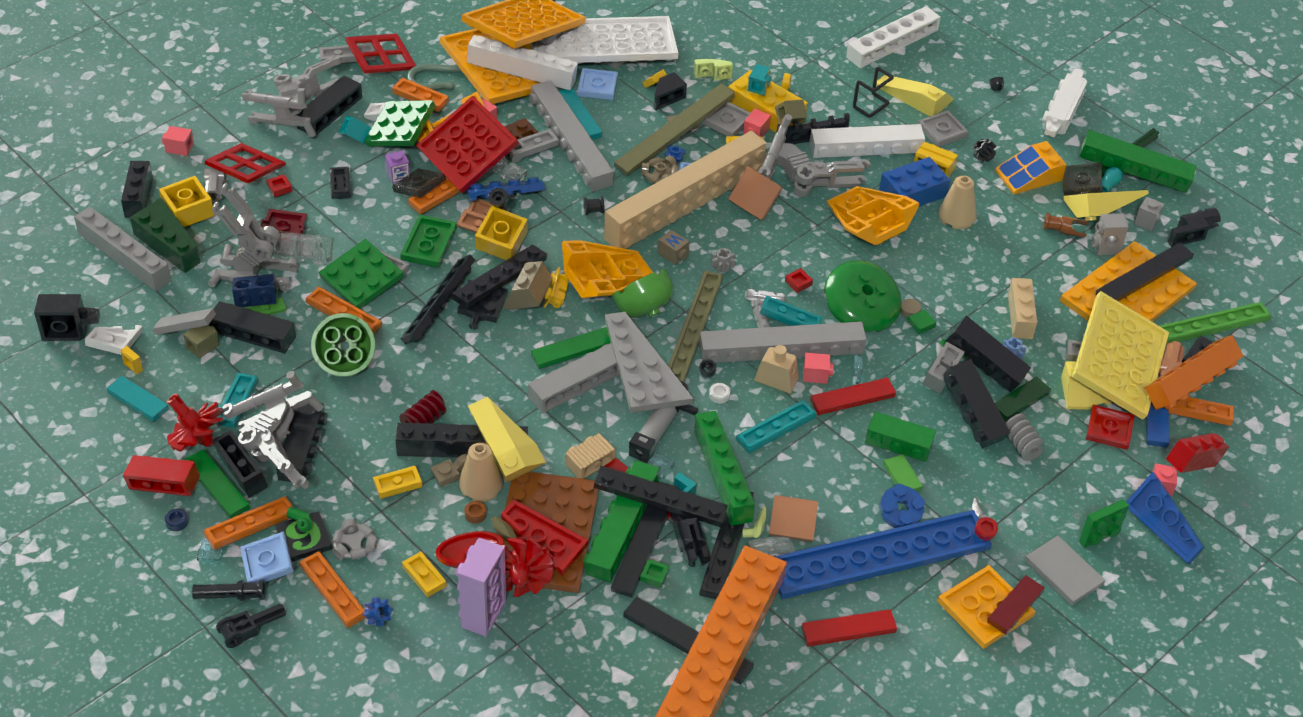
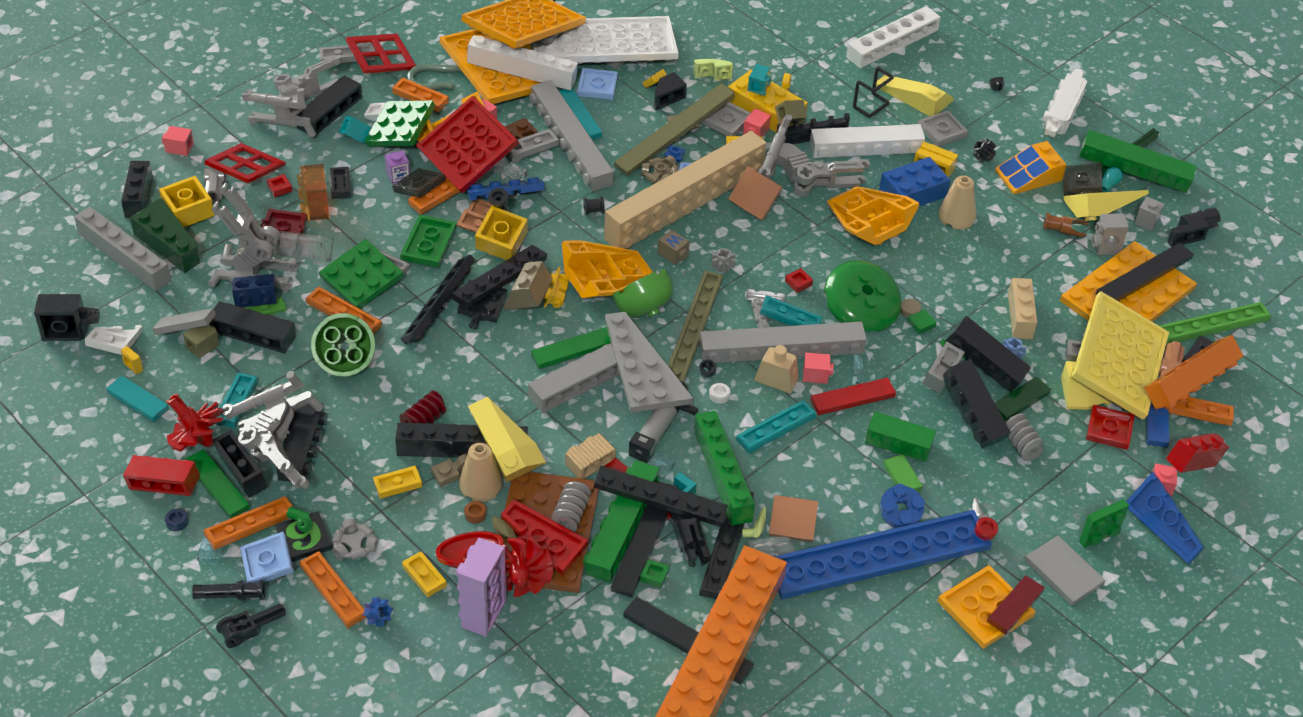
red tile [801,609,897,647] -> none
none -> clear orange brick [297,164,329,221]
none -> light grey piece [551,482,591,532]

